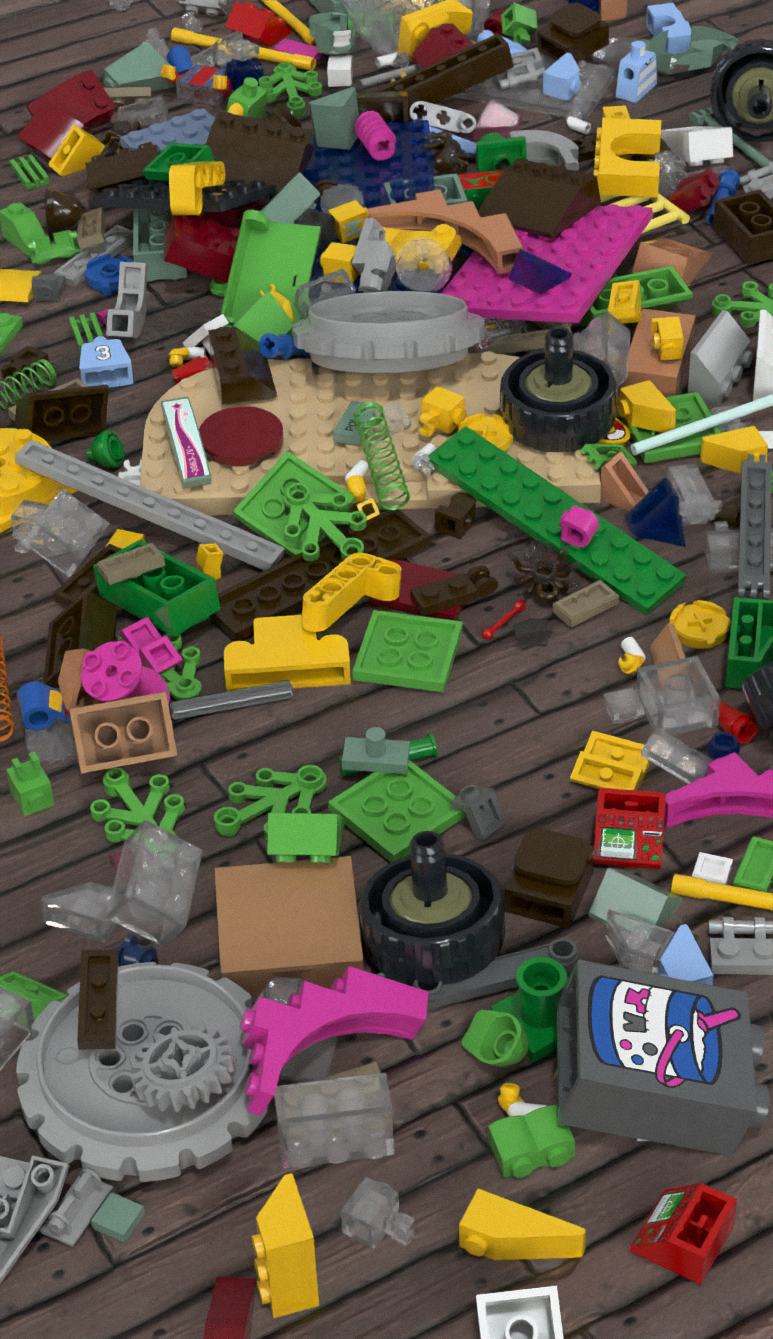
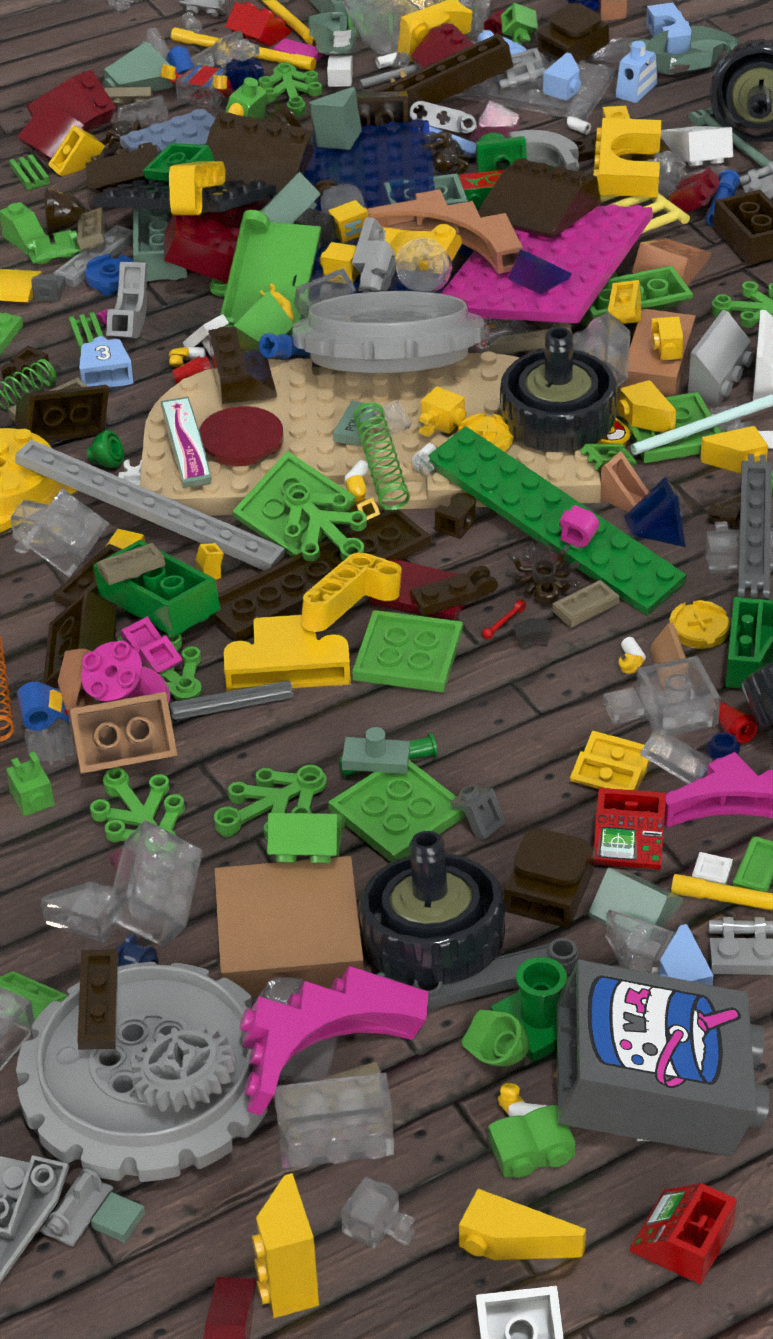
dark pink piece [354,111,396,160] -> none
clear piece [663,464,723,526] -> none

